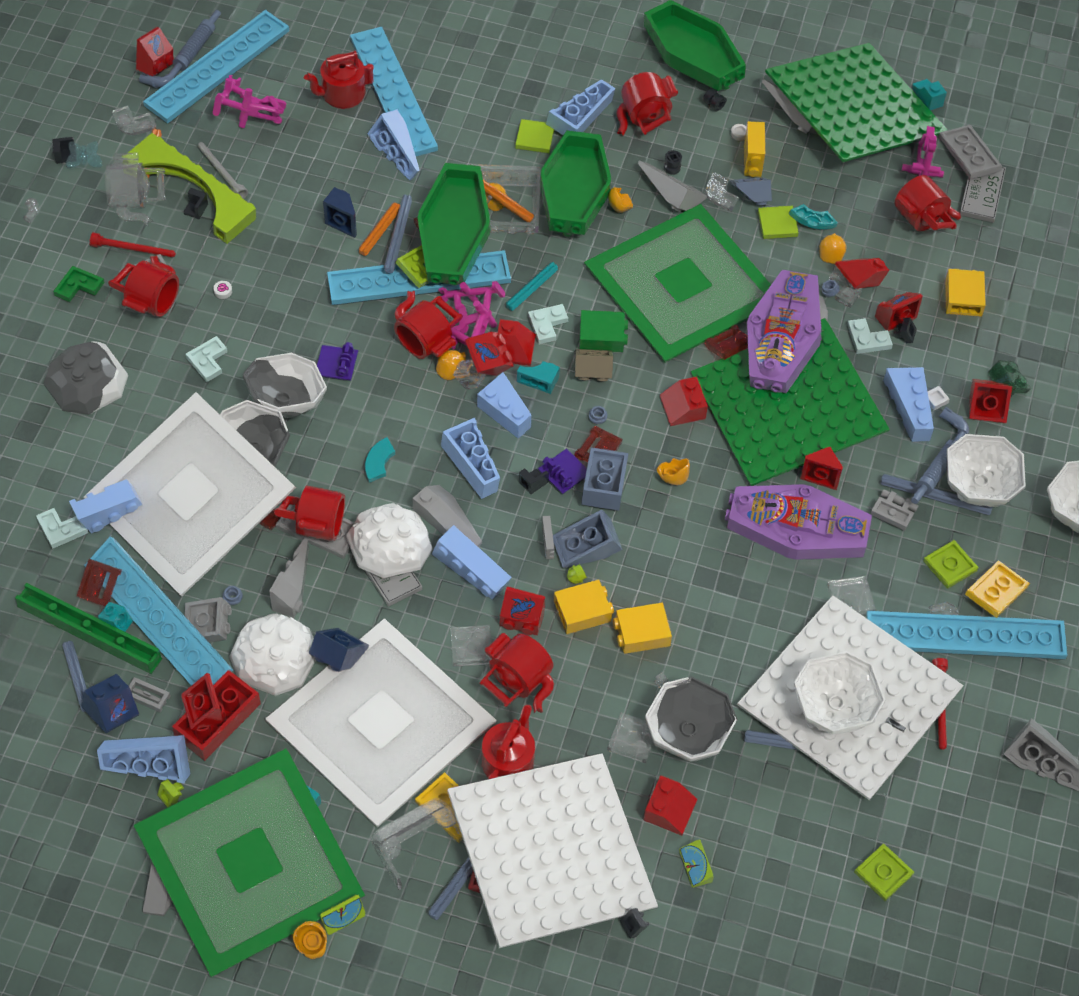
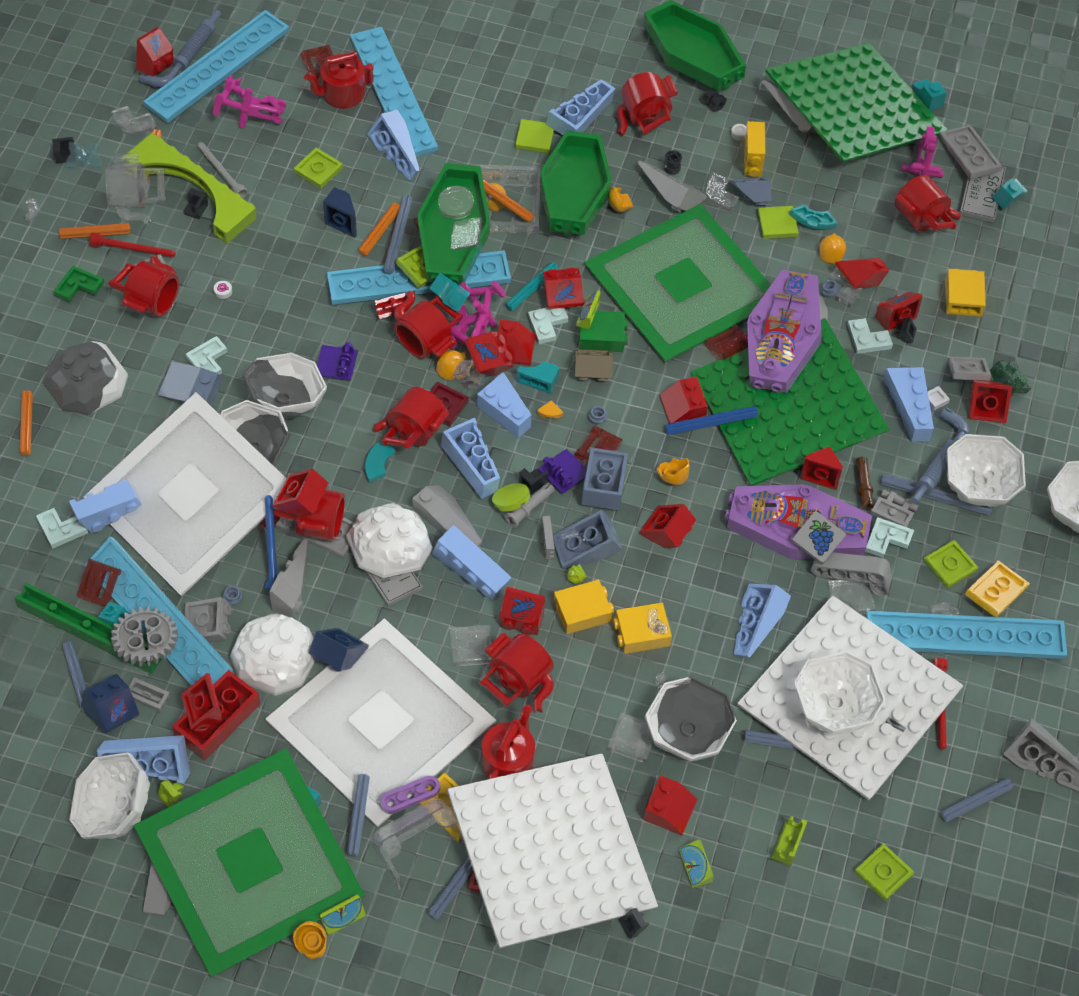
none -> orange axle [20,390,33,456]
none -> orange axle [59,223,131,239]
none -> white rock [69,752,150,839]
none -> light grey gear [111,606,178,666]
none -> sand blue slope [158,361,223,407]
none -> blue piece [265,495,277,590]
none -> red slope [272,468,329,517]
none -> lime tile [294,148,343,189]
none -> clear red plate [300,45,333,80]
none -> sand blue axle [347,774,370,856]
none -> red hips [374,293,410,319]
none -> red piece [374,387,449,449]
none -> medium lavender plate [381,776,440,814]
none -> teal arch [429,273,470,312]
none -> dark red tile [430,382,469,427]
none -> clear tile [438,186,474,219]
none -> clear piece [451,217,482,250]
none -> lime tile [492,483,530,512]
none -> light grey pin [504,483,555,528]
none -> light orange tile [537,400,563,419]
none -> red slope [543,268,584,309]
none -> lime slope [576,290,601,329]
none -> red slope [639,504,696,548]
none -> clear arm [647,608,668,635]
none -> blue axle [666,406,758,435]
none -> light blue wedge [734,584,791,658]
none -> lime hinge [771,816,807,866]
none -> light grey tile [791,511,847,565]
none -> light grey beam [811,552,892,596]
none -> reddish brown pin [856,456,874,510]
none -> light aqua plate [865,517,914,558]
none -> sand blue axle [941,778,1013,822]
none -> light grey tile [948,357,991,381]
none -> teal arch [992,178,1028,210]

